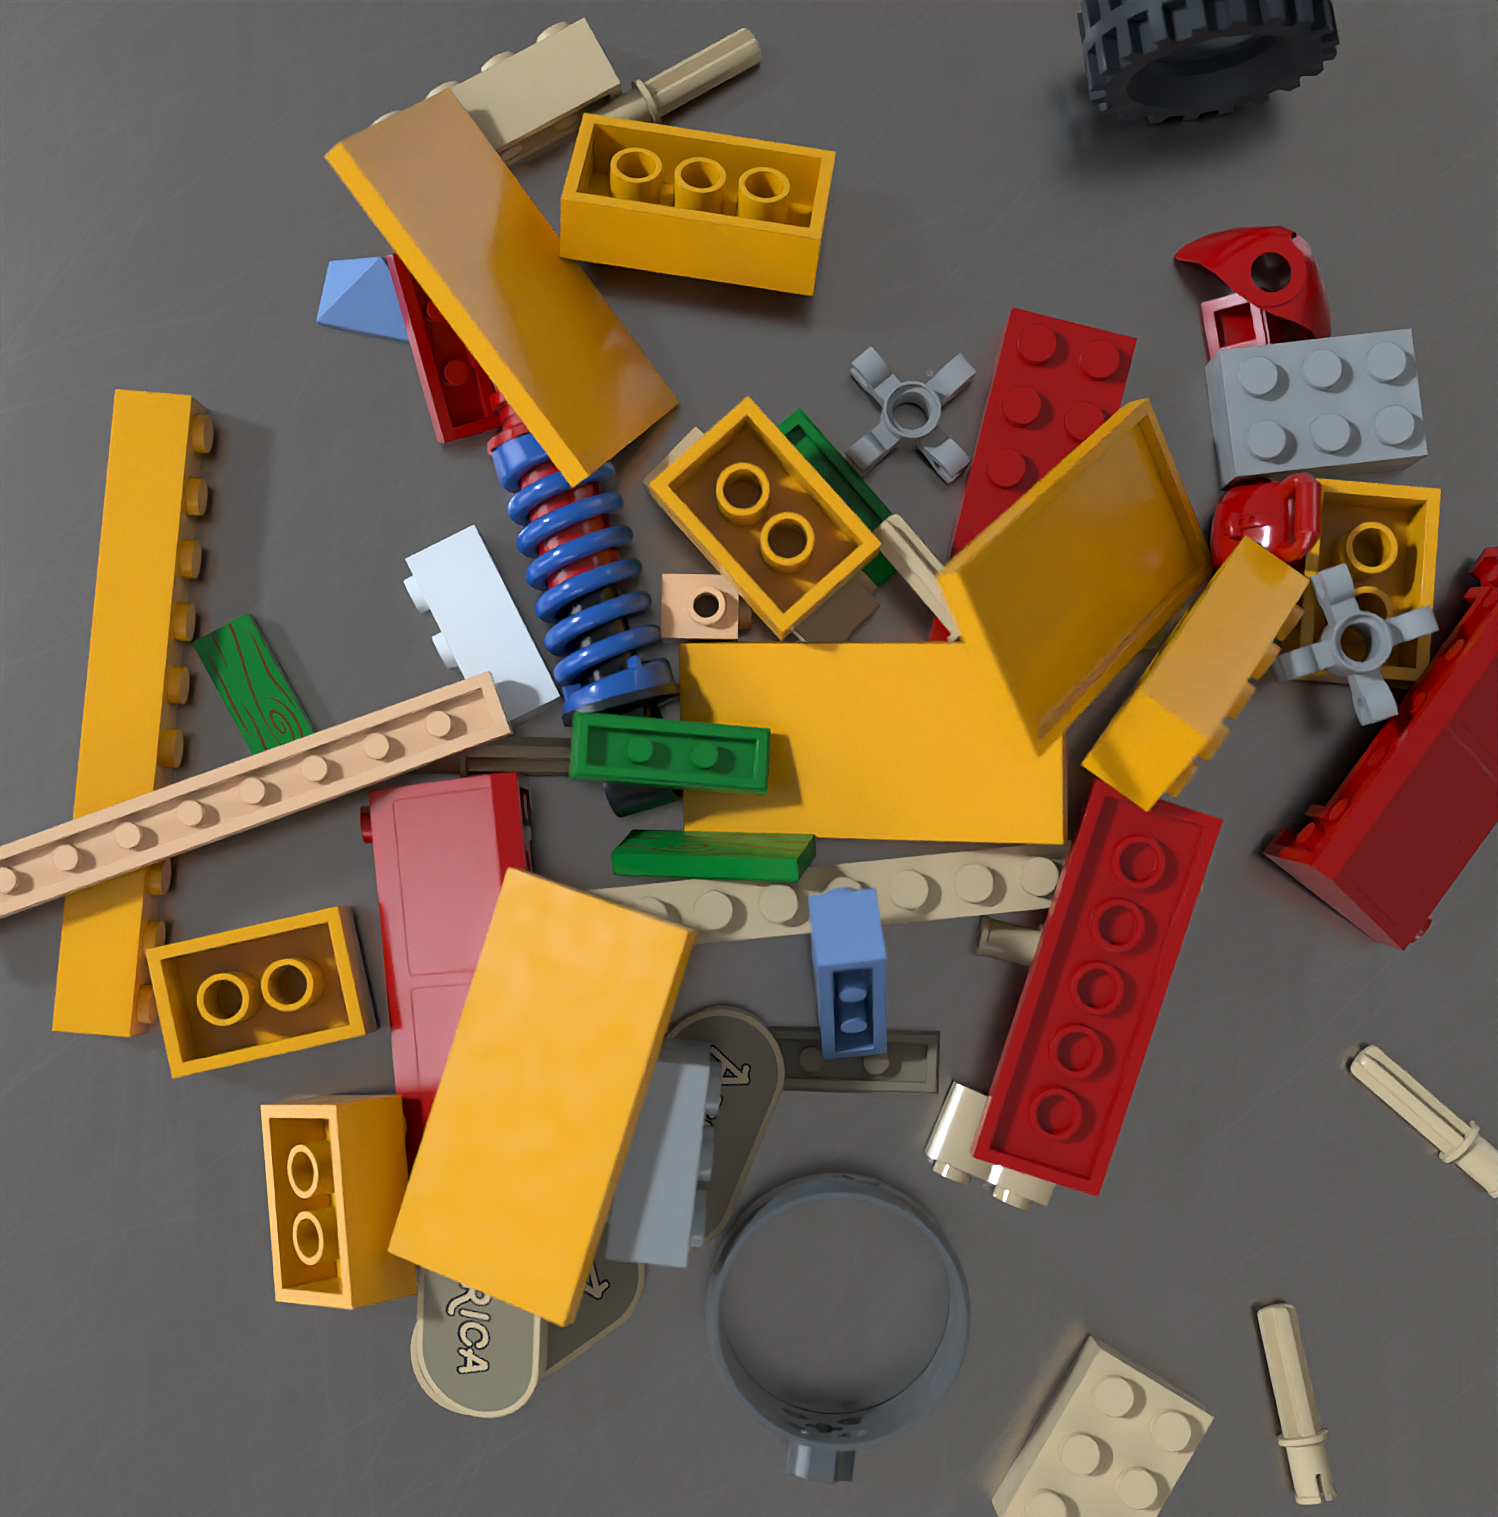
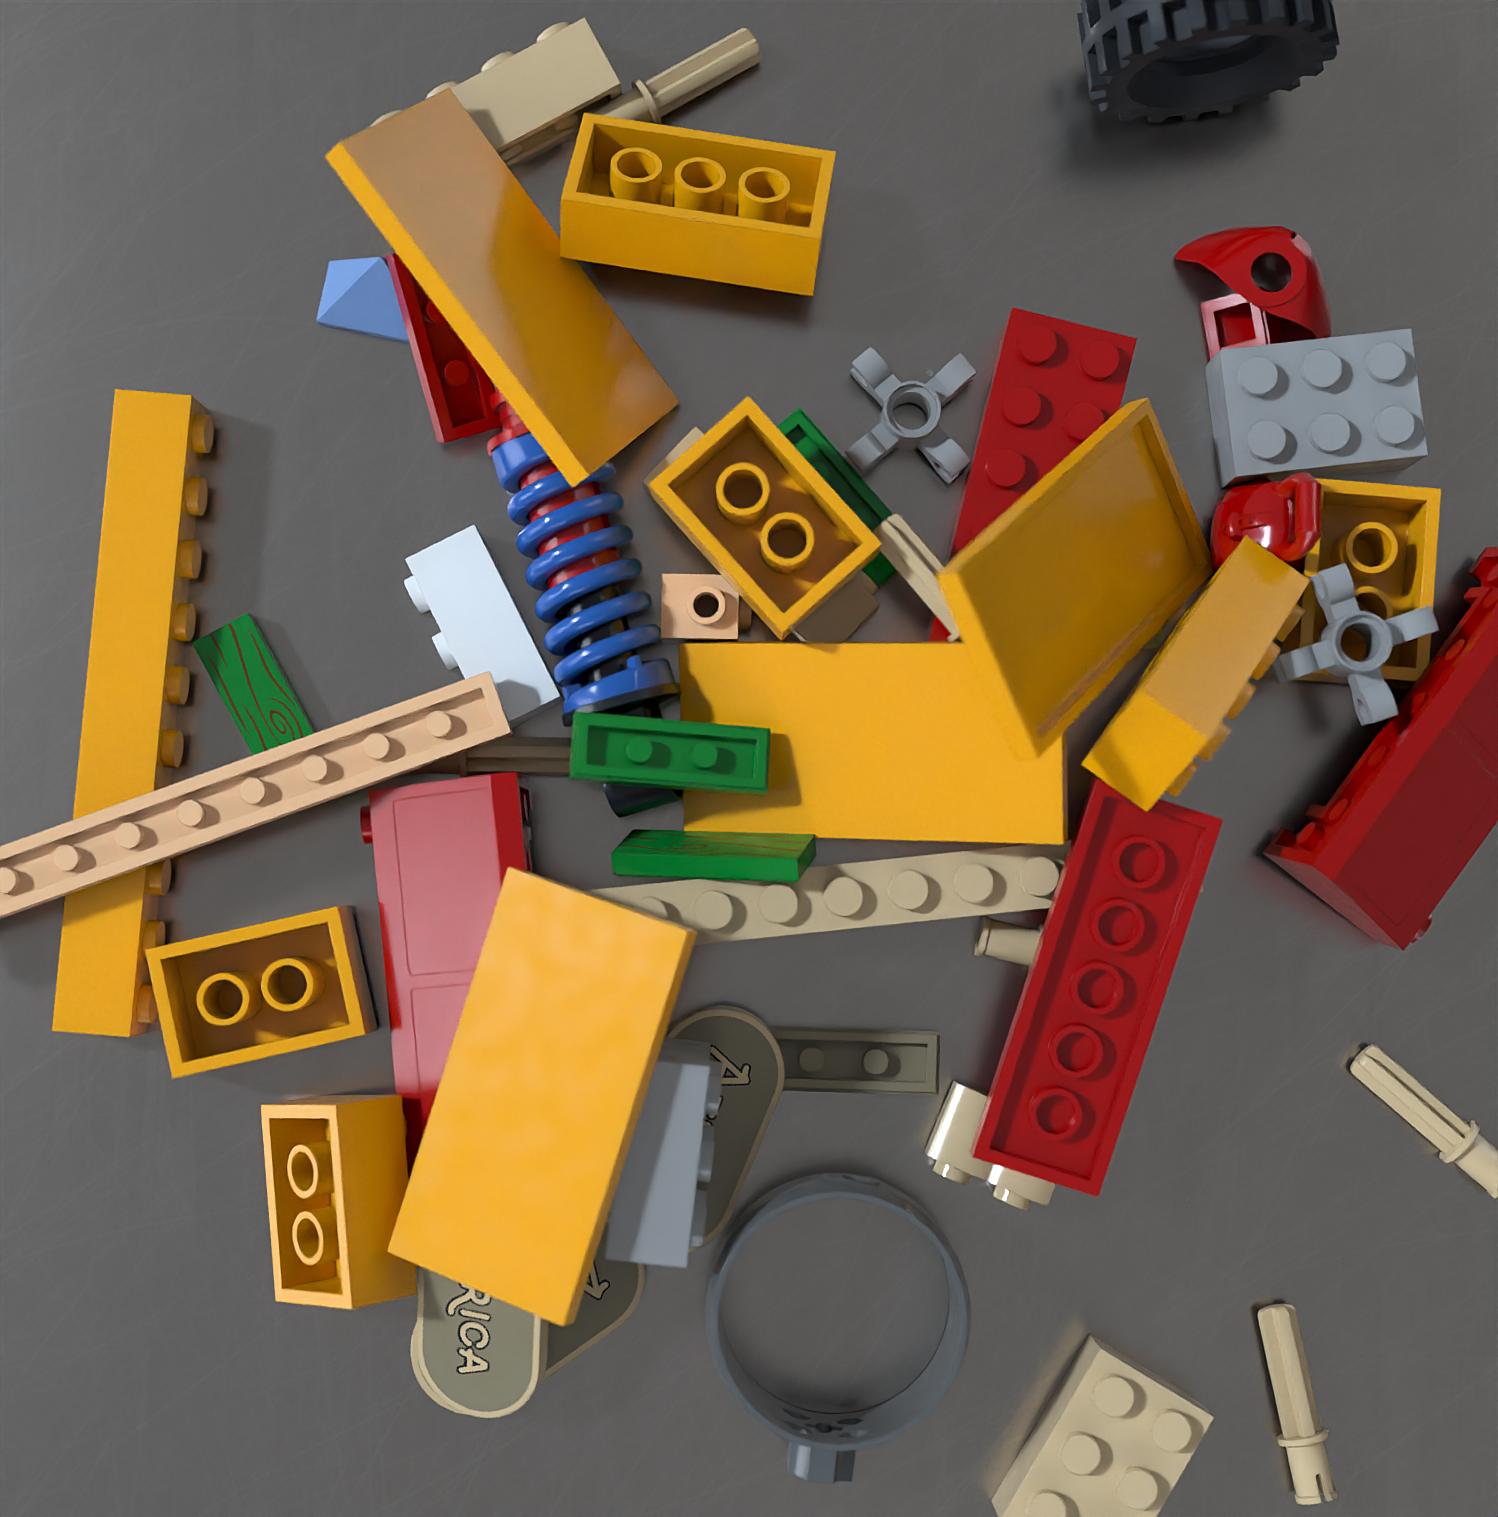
medium blue brick [808,887,887,1060] -> none

